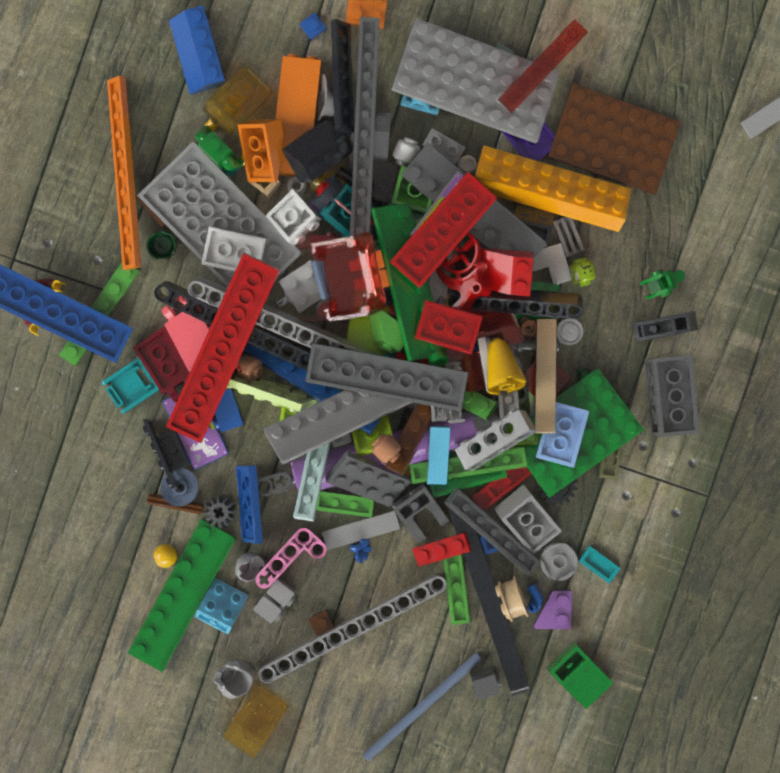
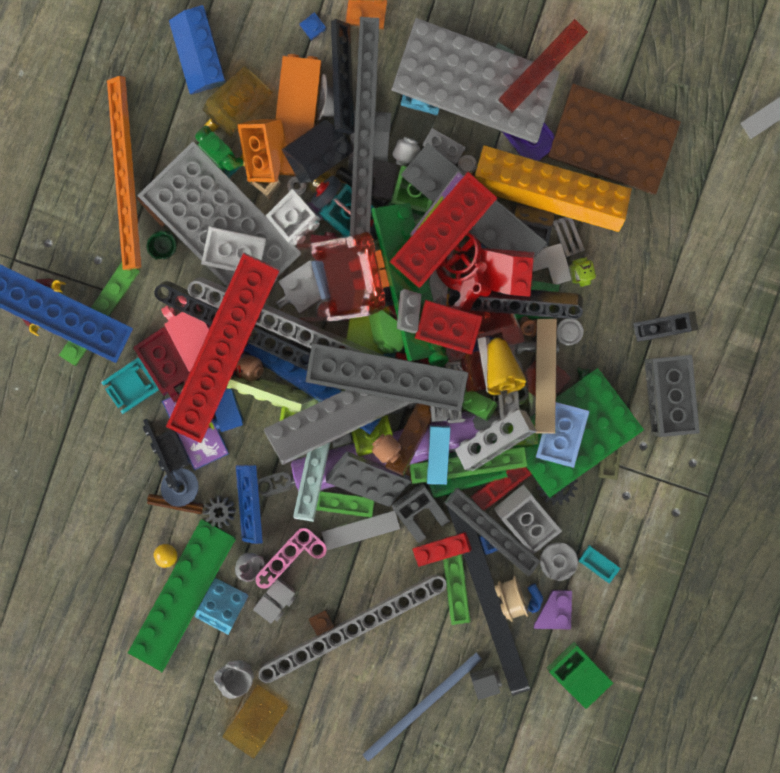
blue plant [350,539,372,563] -> none
green hinge [639,269,686,300] -> none
none -> light grey plate [397,289,421,333]

